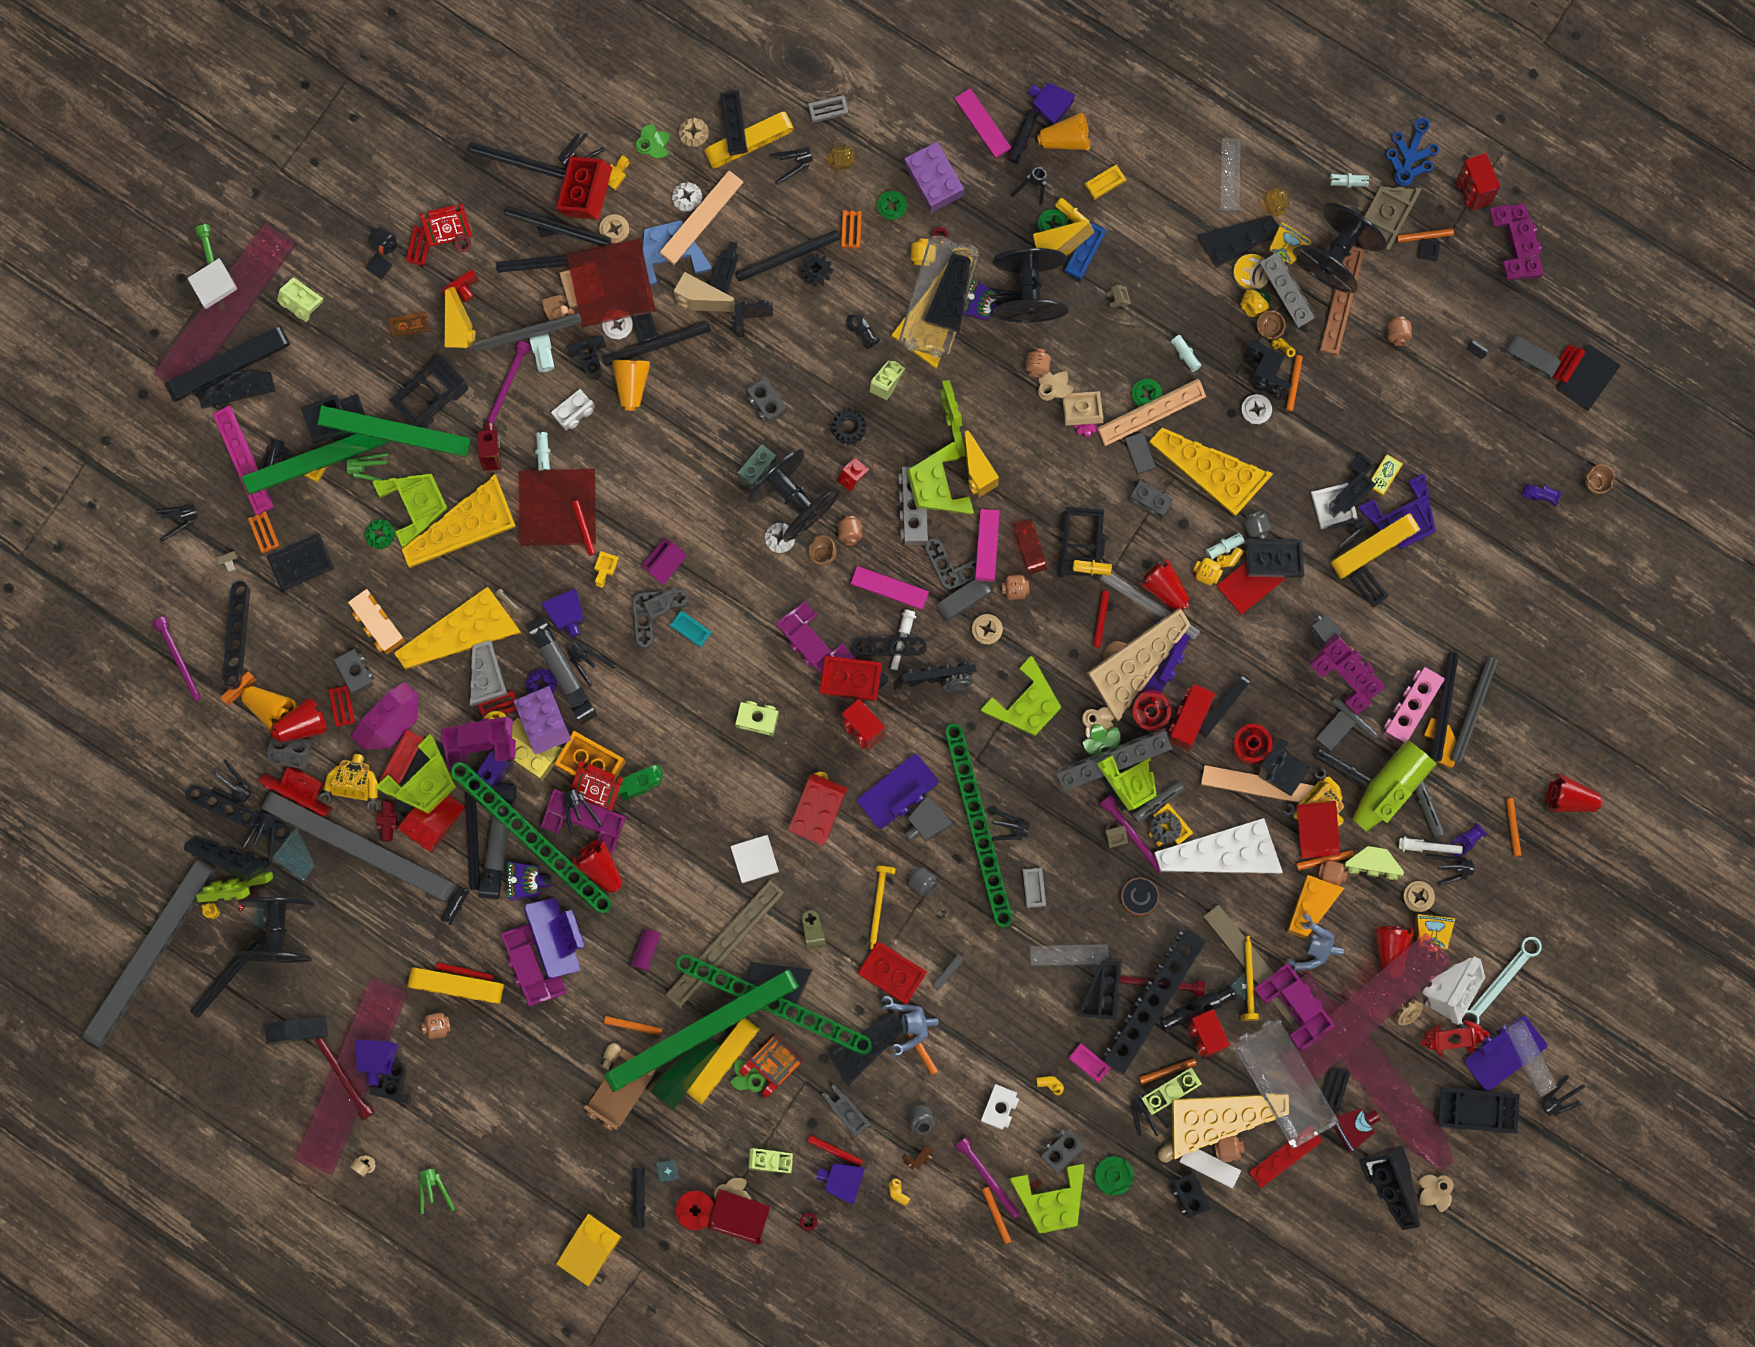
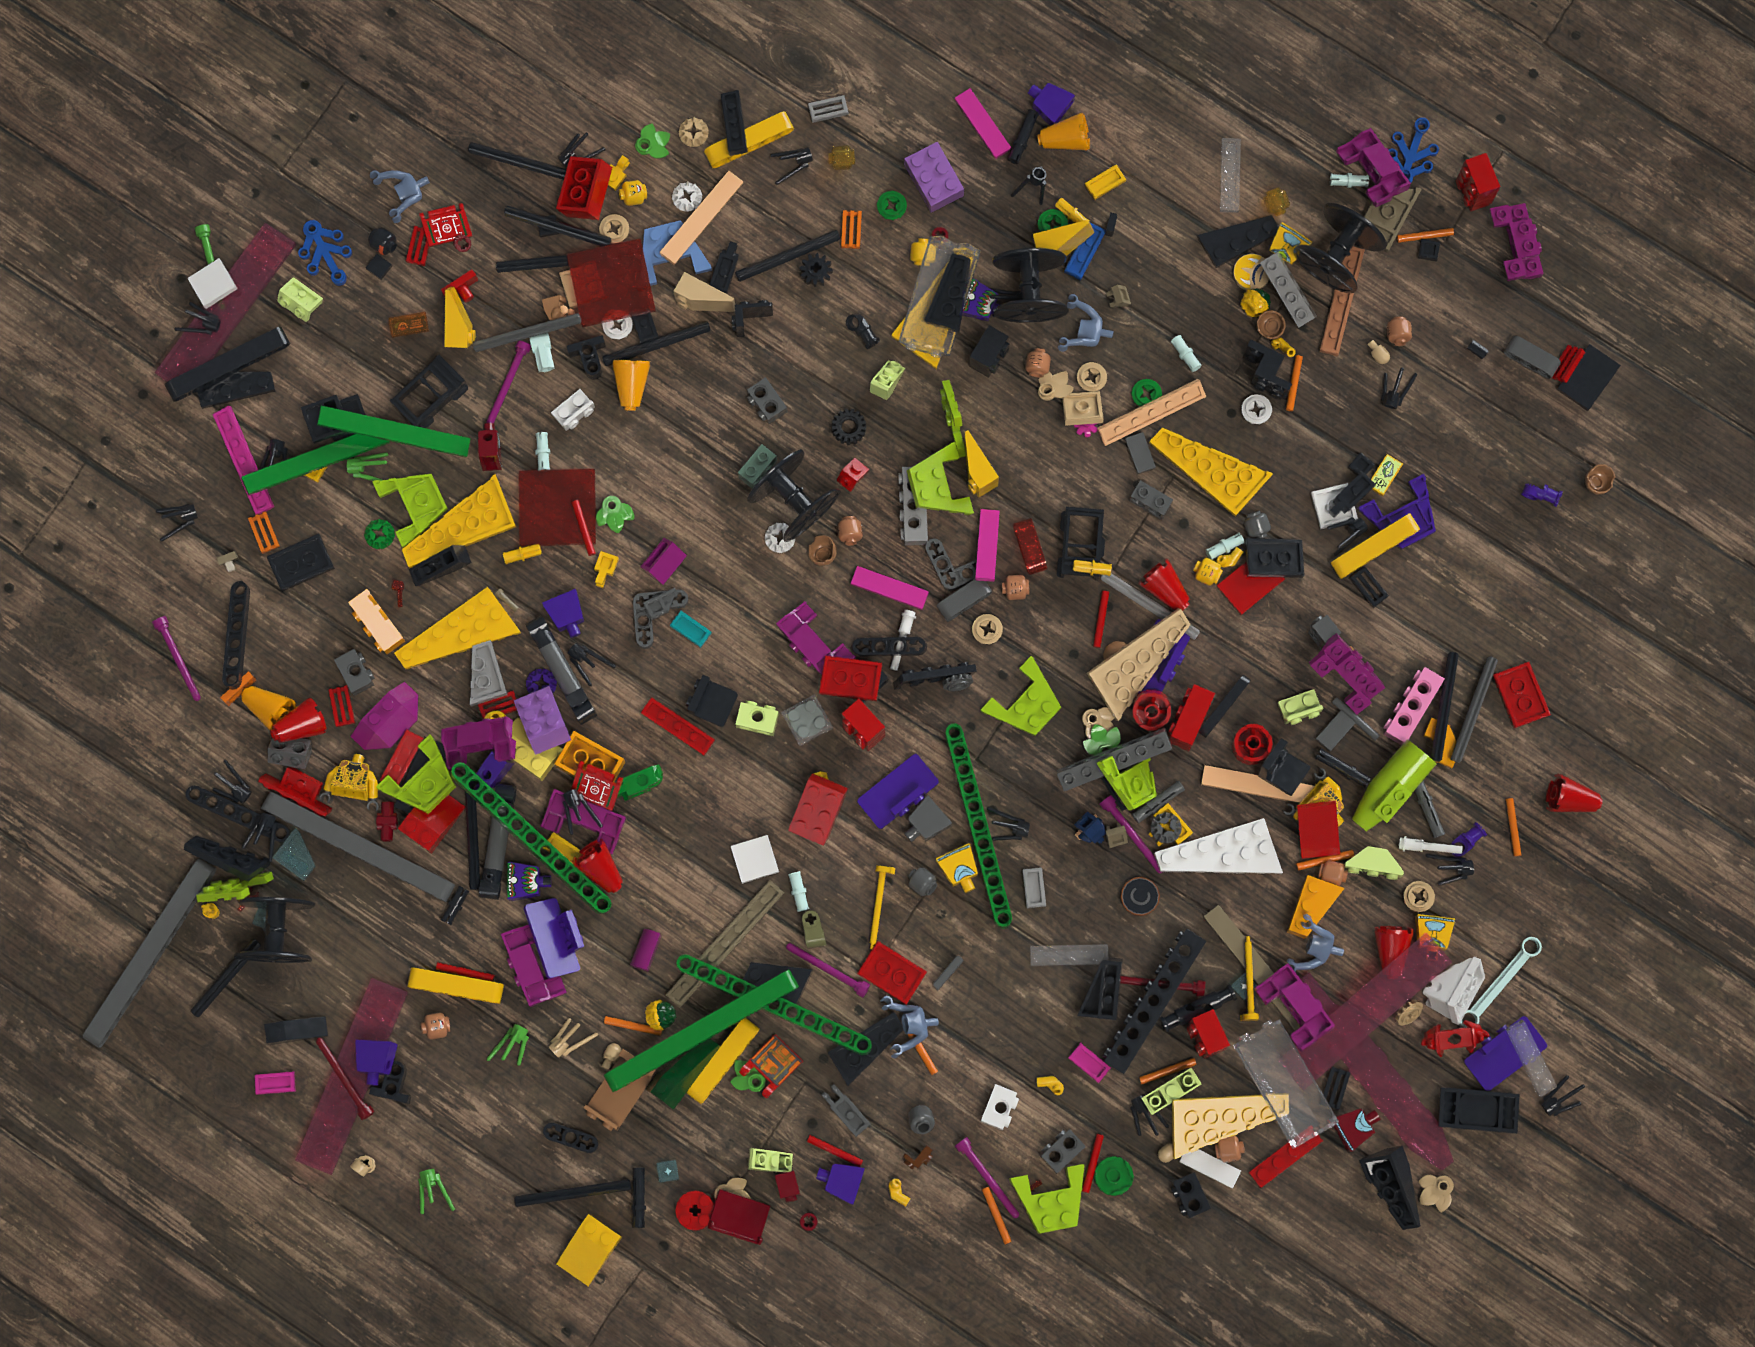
none -> black plant [174,302,221,335]
none -> dark pink tile [255,1072,296,1095]
none -> blue plant [298,220,352,286]
none -> sand blue piece [370,170,430,223]
none -> clear red hand [392,580,404,607]
none -> black slope [409,545,472,586]
none -> bright green plant [487,1024,529,1066]
none -> yellow axle [503,544,542,564]
none -> black axle [514,1179,631,1207]
none -> yellow tile [543,832,581,863]
none -> black beam [543,1123,599,1153]
none -> tan plant [548,1018,598,1057]
none -> bright green plate [596,496,634,533]
none -> yellow head [618,180,647,206]
none -> red plate [641,697,715,756]
none -> piece [645,1000,677,1031]
none -> black bracket [686,675,738,727]
none -> dark red brick [775,1171,801,1203]
none -> light grey piece [781,694,833,746]
none -> magenta piece [786,943,870,998]
none -> light aqua pin [788,871,809,912]
none -> yellow torso [936,844,978,893]
none -> black brick [969,325,1010,378]
none -> sand blue piece [1058,294,1114,352]
none -> dark blue piece [1074,811,1106,843]
none -> tan gear [1077,362,1107,392]
none -> red bar [1082,1134,1104,1193]
none -> black tile [1106,212,1117,237]
none -> yellowish green bracket [1278,689,1323,725]
none -> magenta bracket [1336,128,1411,207]
none -> tan cylinder [1368,340,1390,364]
none -> black plant [1381,367,1417,409]
none -> red tile [1493,662,1551,729]

